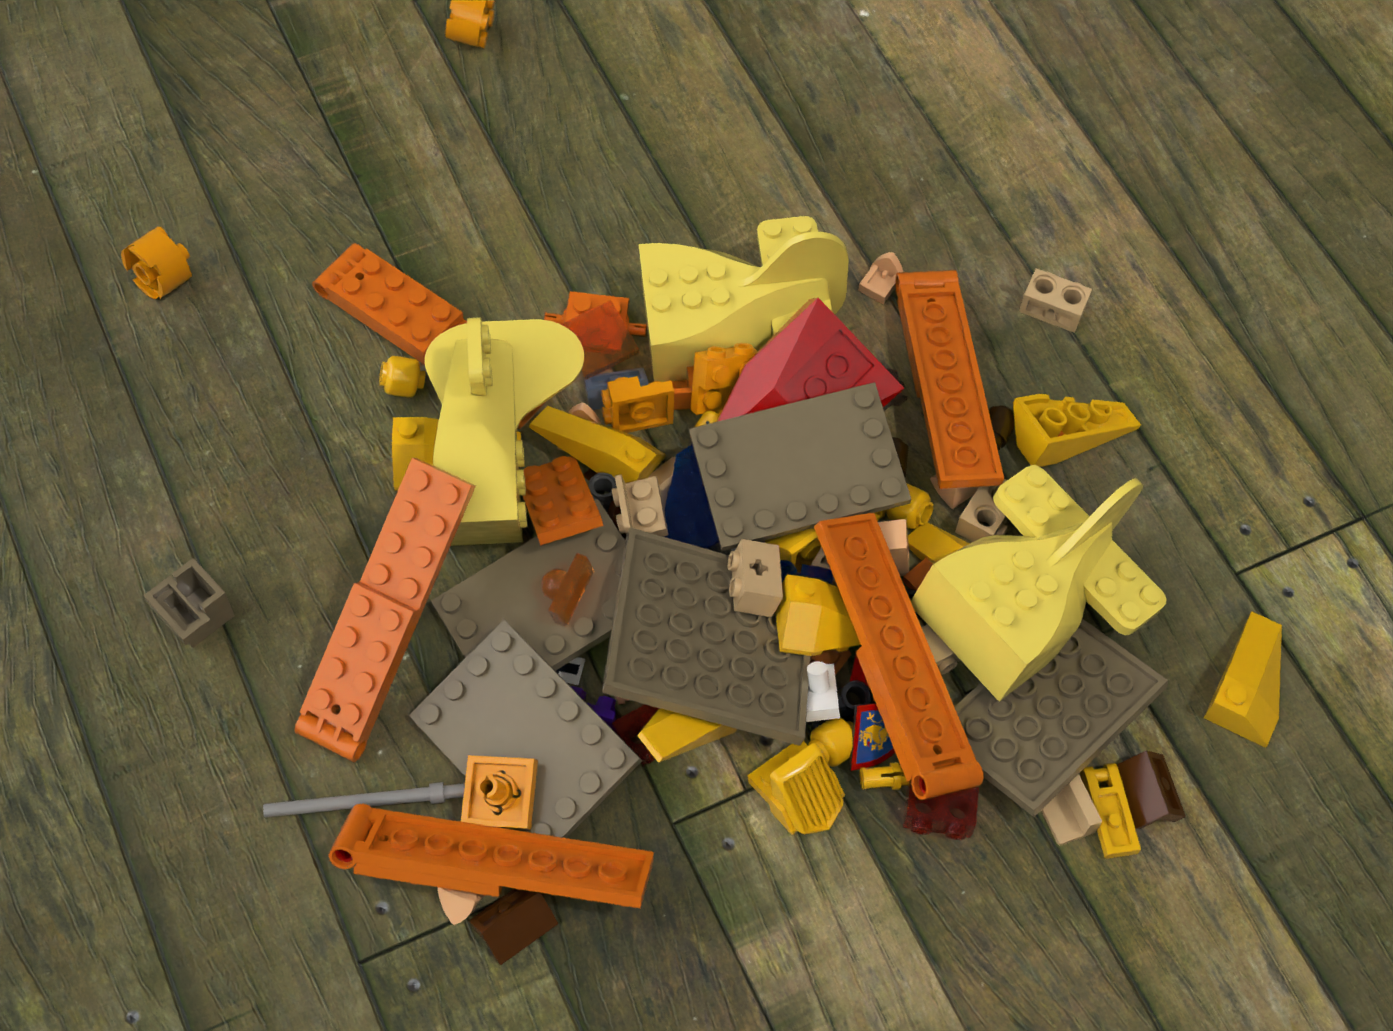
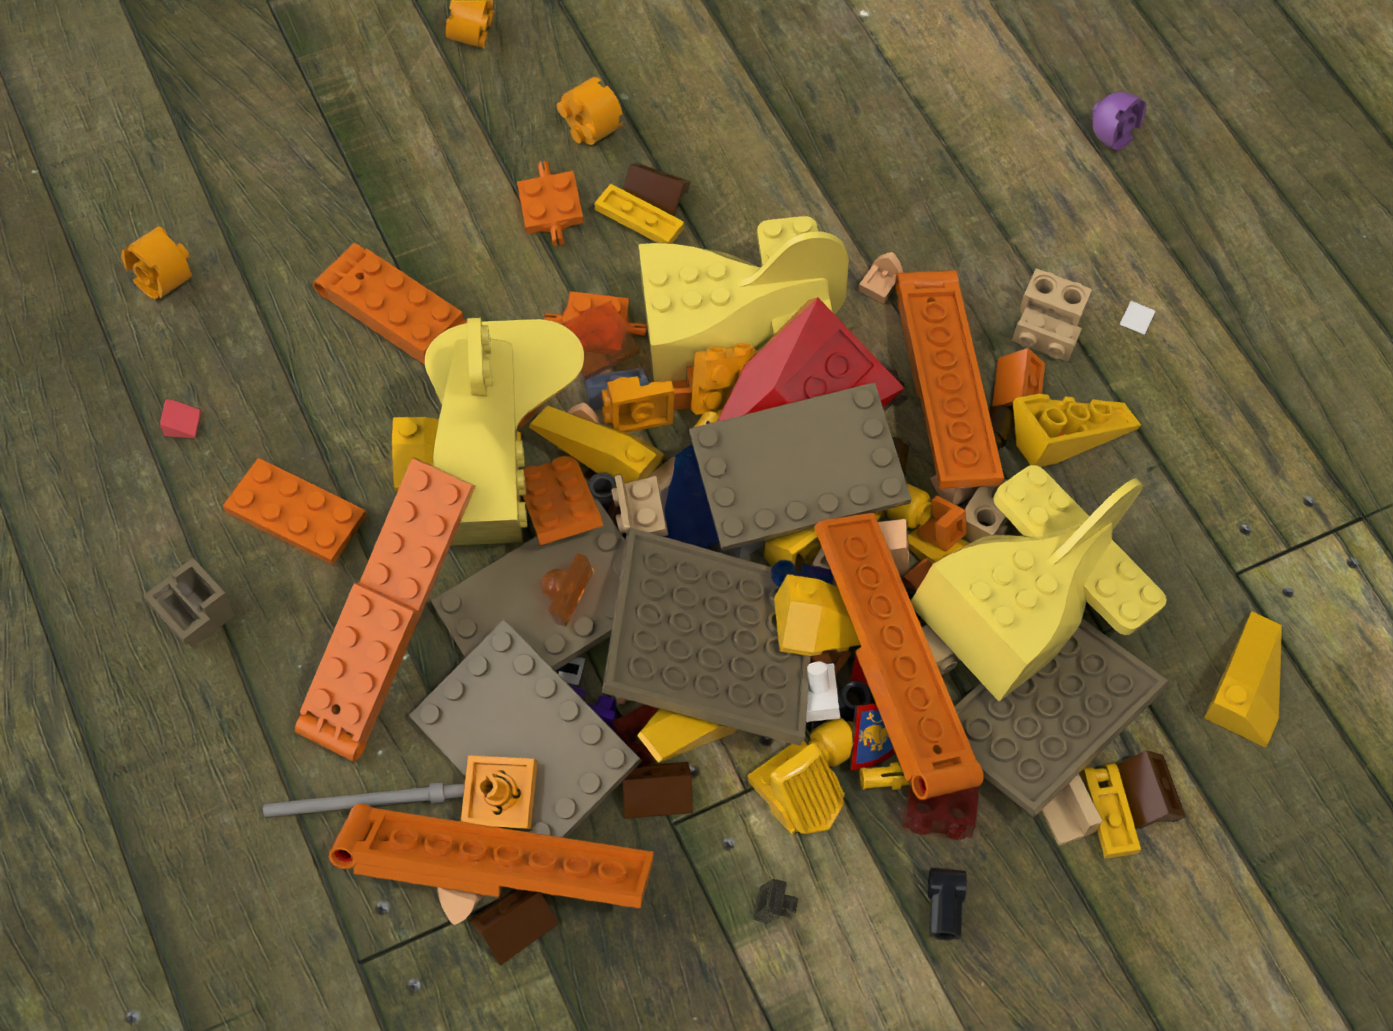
yellow head [379,356,426,398] -> none
tan brick [727,539,783,617] -> none
none -> coral slope [160,399,201,439]
none -> orange plate [223,458,367,566]
none -> orange plate [517,161,584,246]
none -> light orange brick [557,77,623,145]
none -> yellow plate [595,184,684,244]
none -> reddish brown panel [622,761,693,818]
none -> reddish brown panel [623,163,691,216]
none -> clear smoke tile [754,878,798,924]
none -> orange panel [918,496,967,551]
none -> black piece [927,867,967,941]
none -> orange panel [992,348,1045,407]
none -> tan bracket [1012,308,1082,362]
none -> medium lavender cylinder [1092,91,1146,151]
none -> white sticker [1119,301,1155,335]

